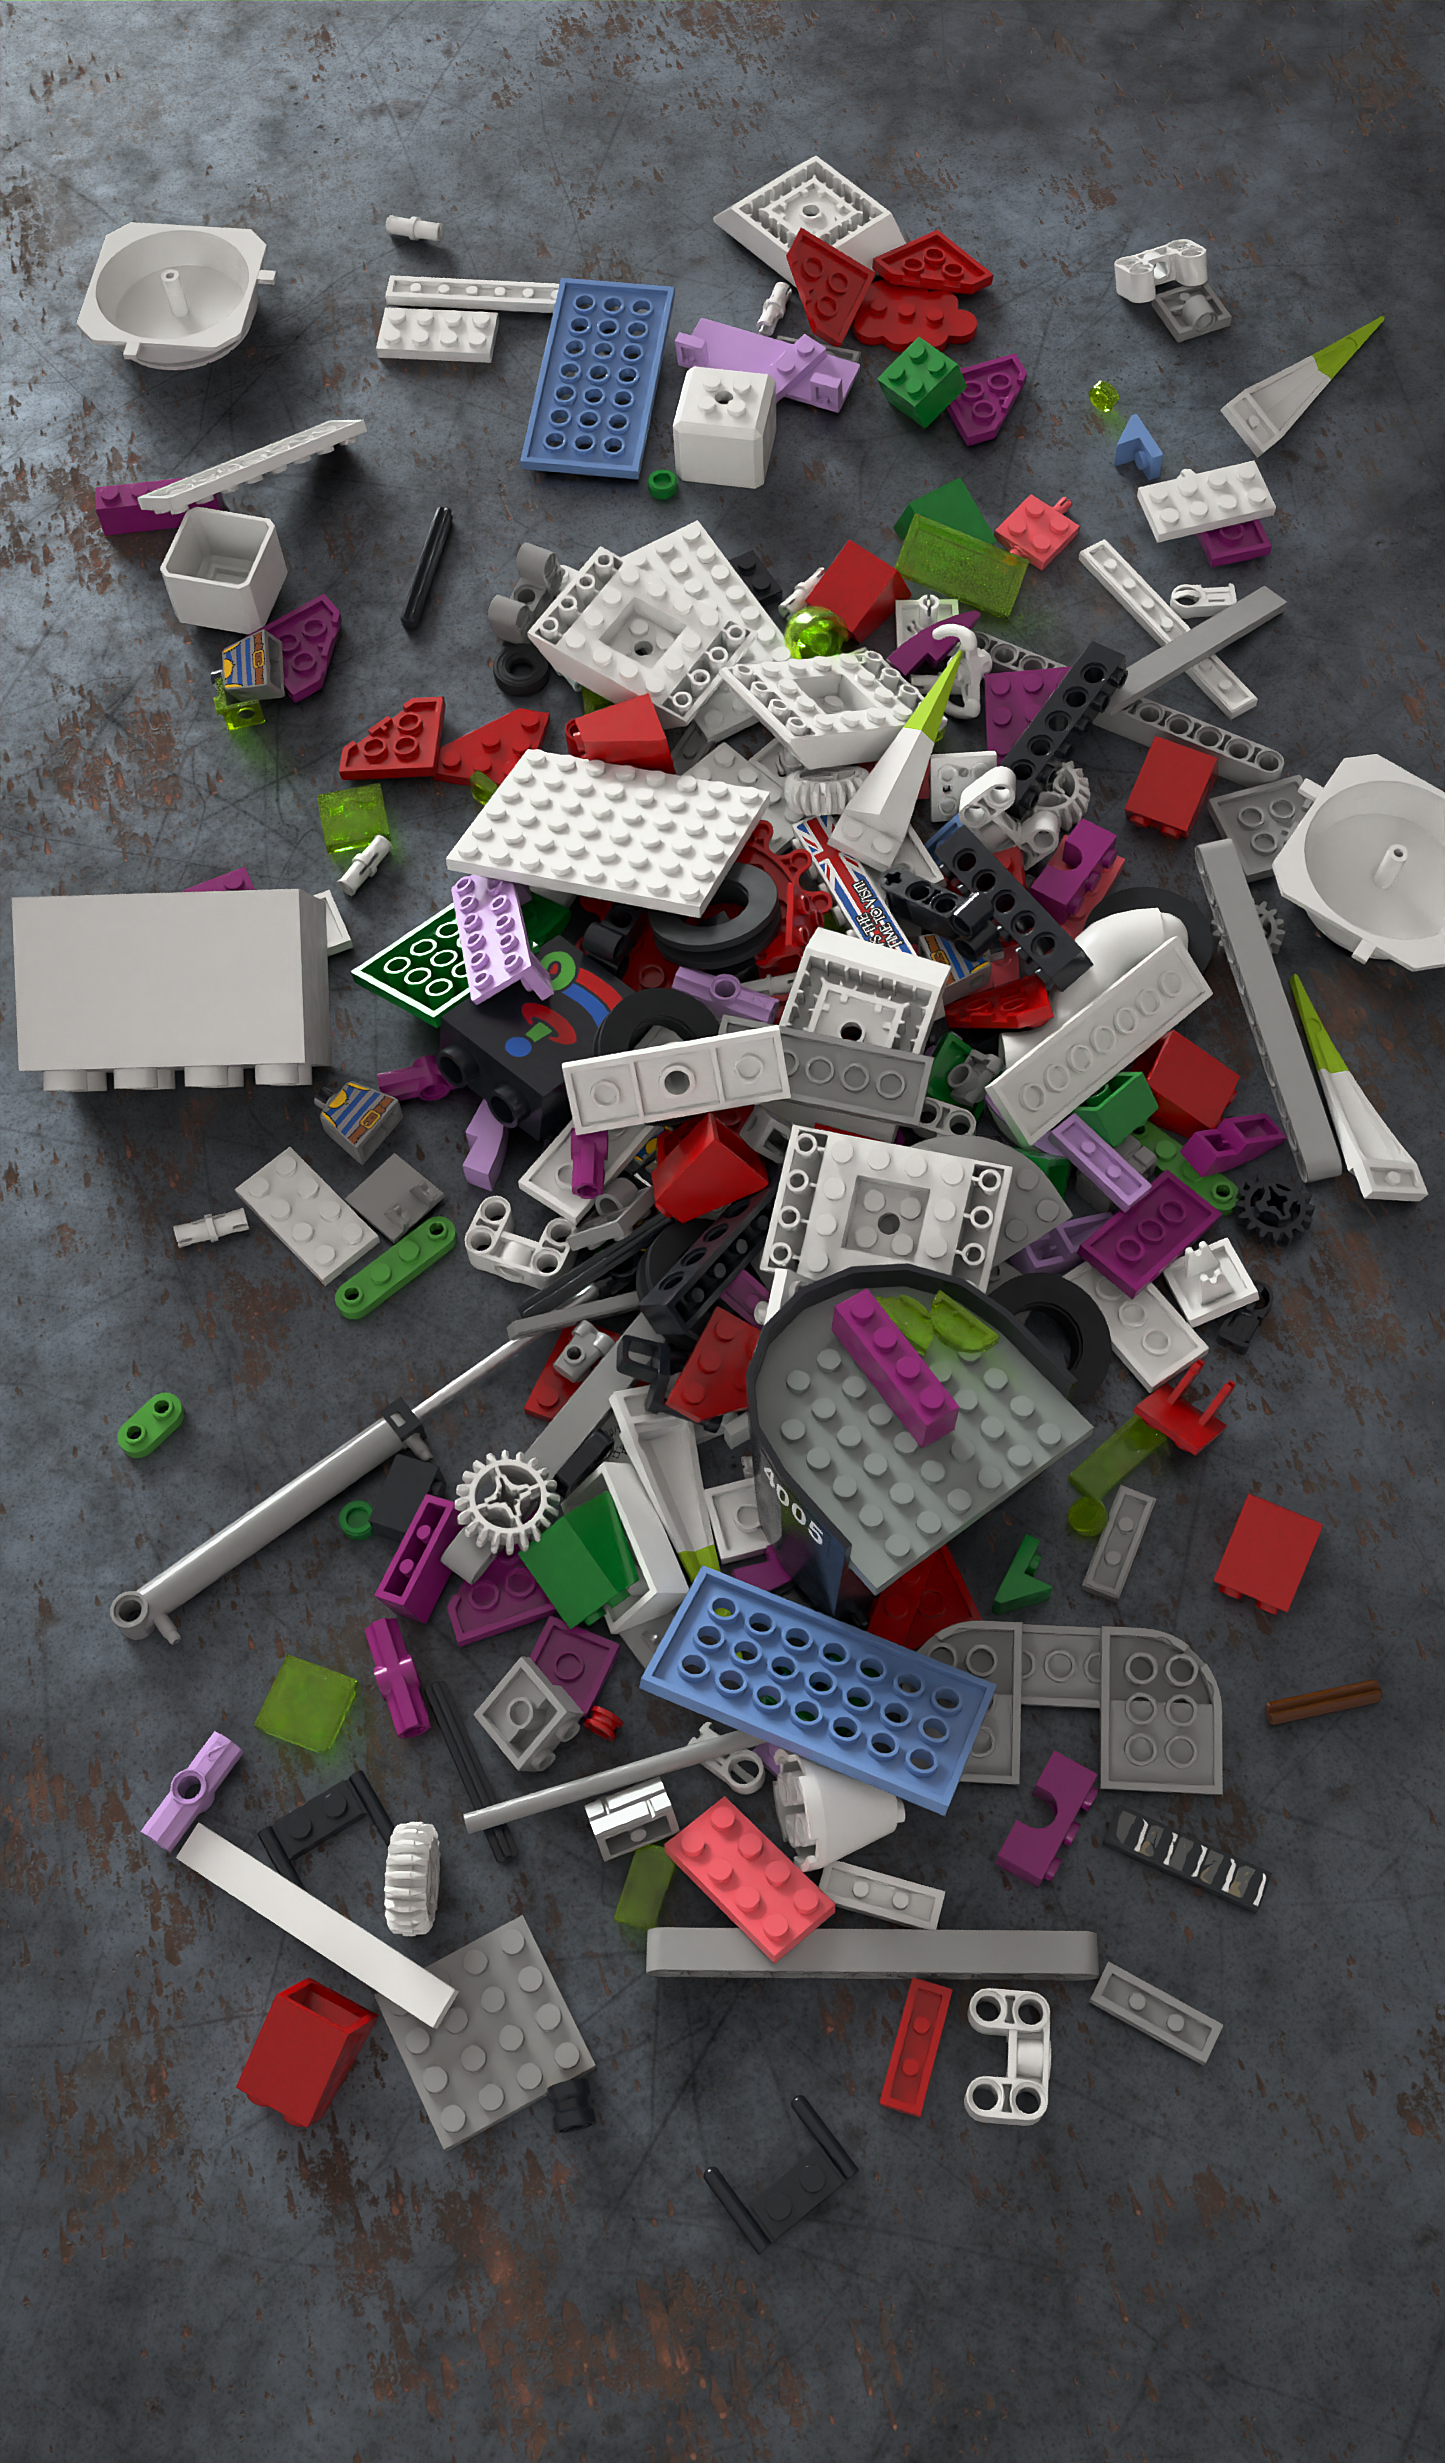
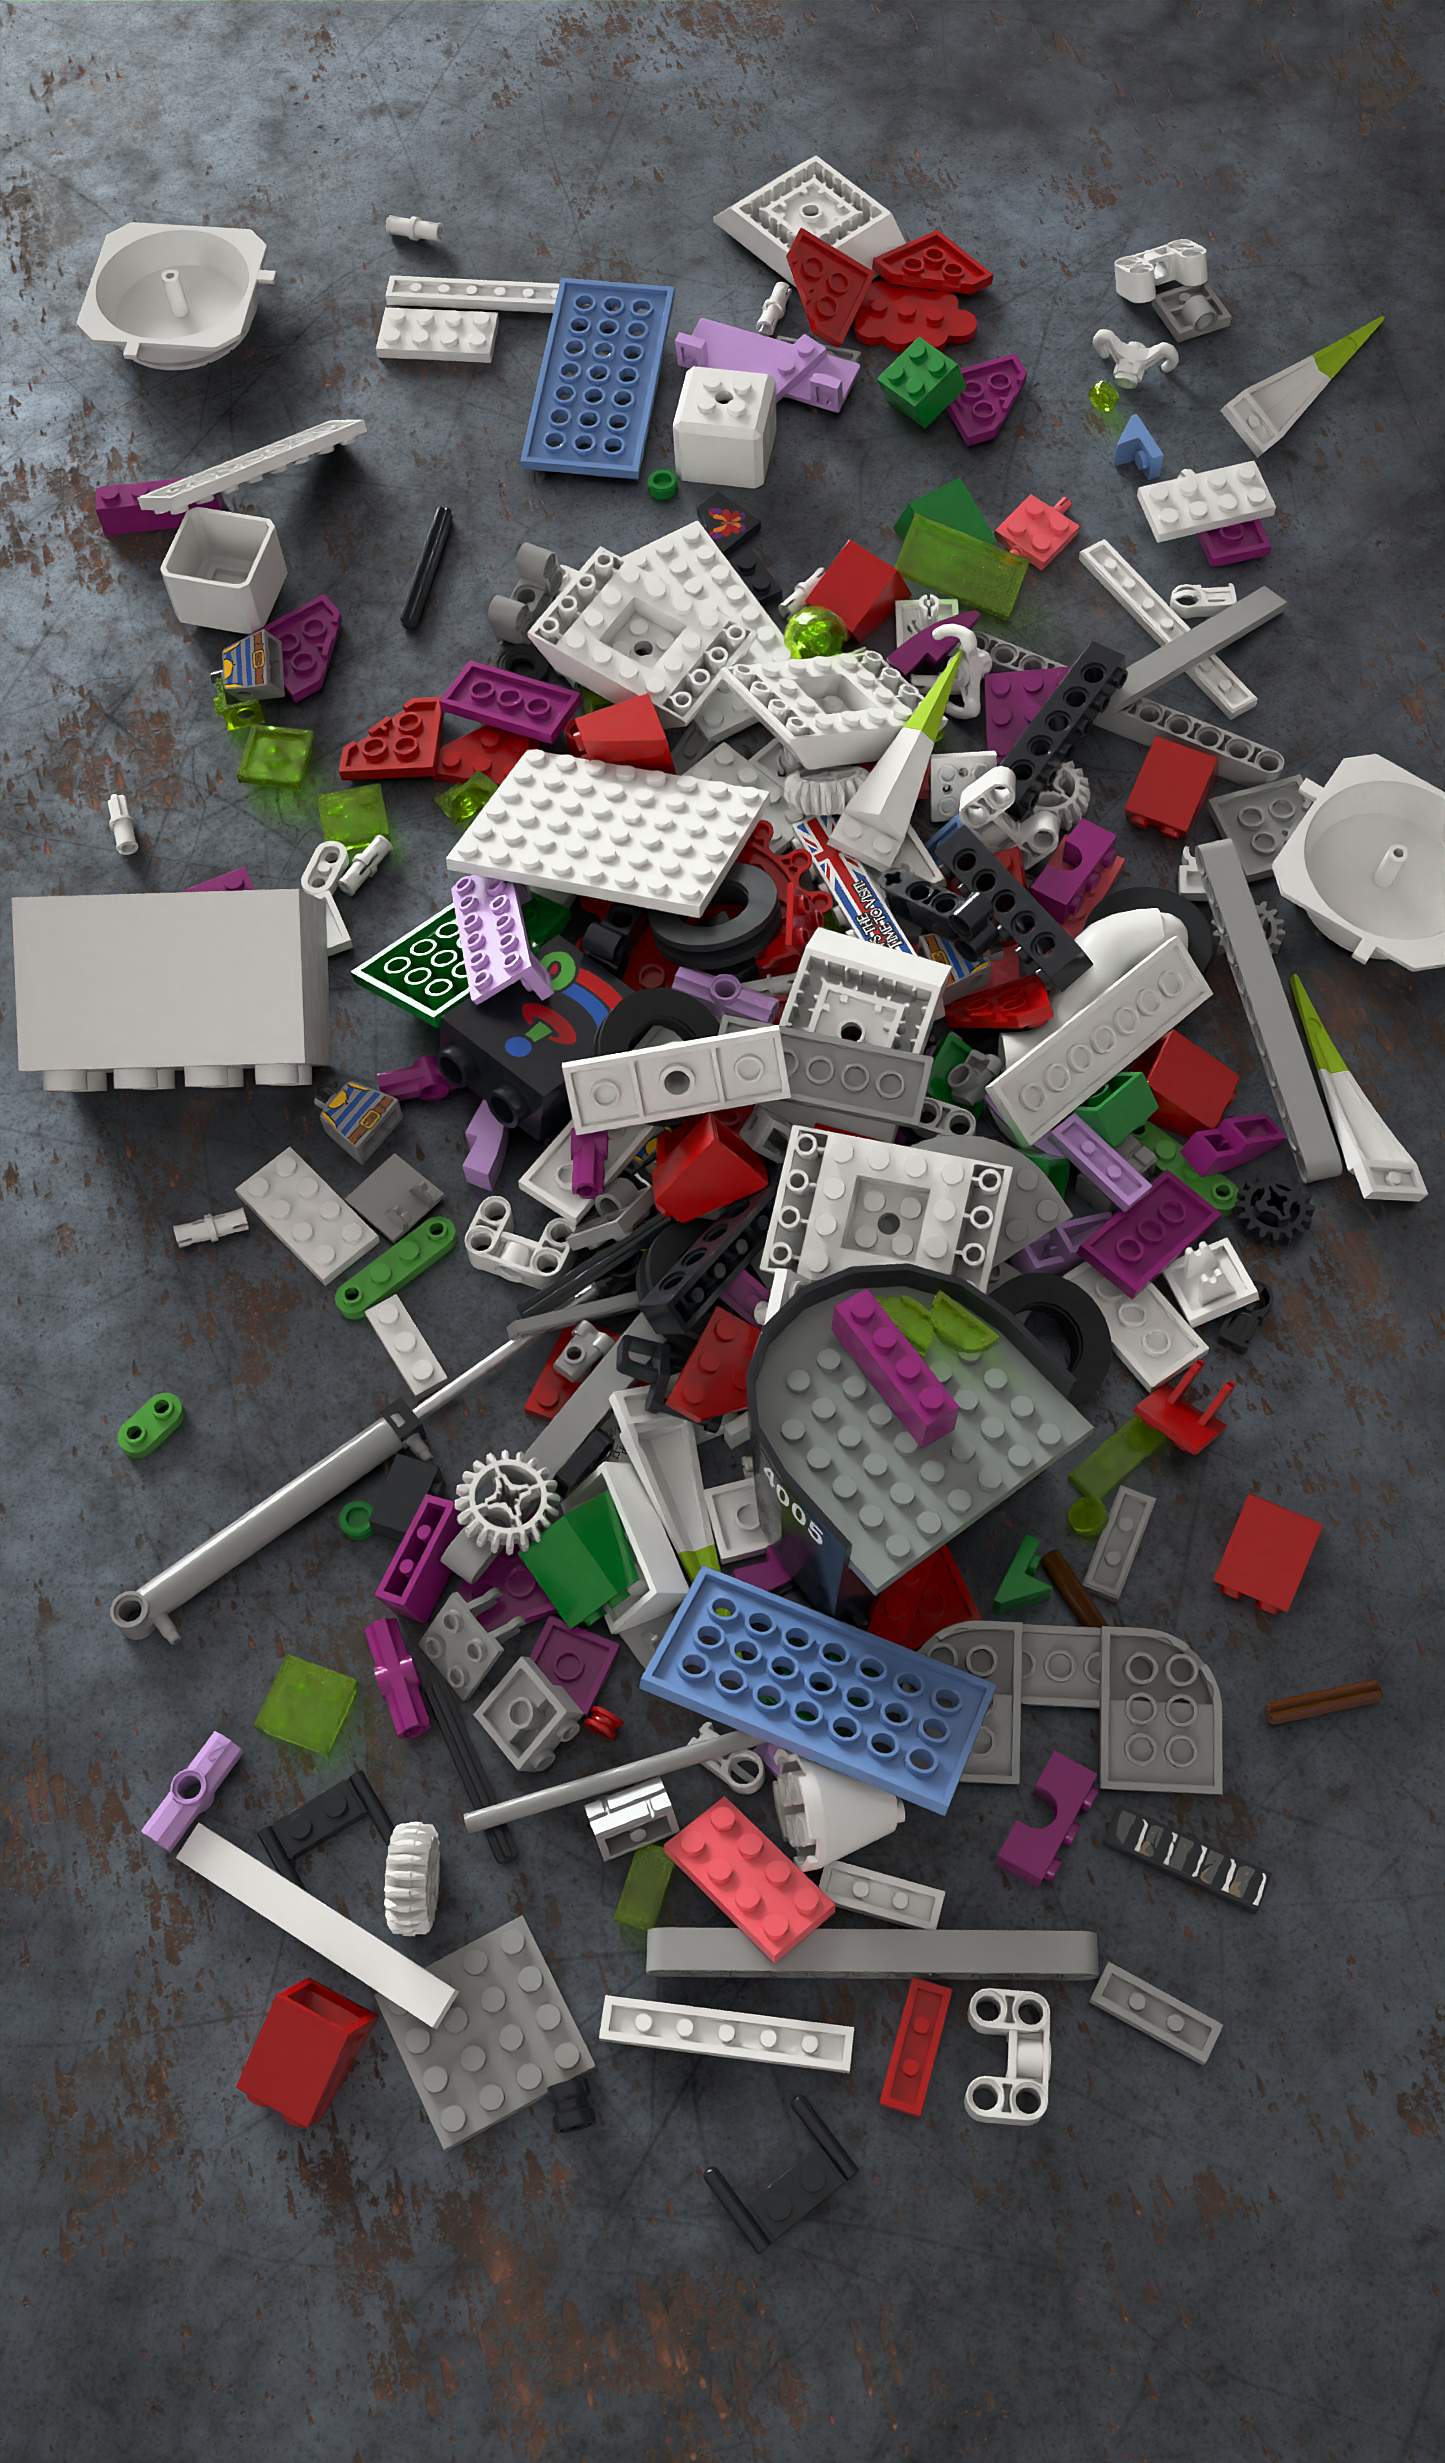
none -> white axle [108,794,138,855]
none -> clear neon green plate [236,724,316,789]
none -> white plate [301,841,349,896]
none -> white plate [364,1294,449,1401]
none -> light grey plate [418,1587,526,1702]
none -> clear neon green bracket [434,778,482,826]
none -> magenta plate [439,660,582,744]
none -> white plate [599,1995,854,2074]
none -> black tile [696,491,761,558]
none -> reddish brown axle [1041,1549,1108,1628]
none -> white piece [1093,329,1179,389]
none -> white plate [1178,846,1208,901]

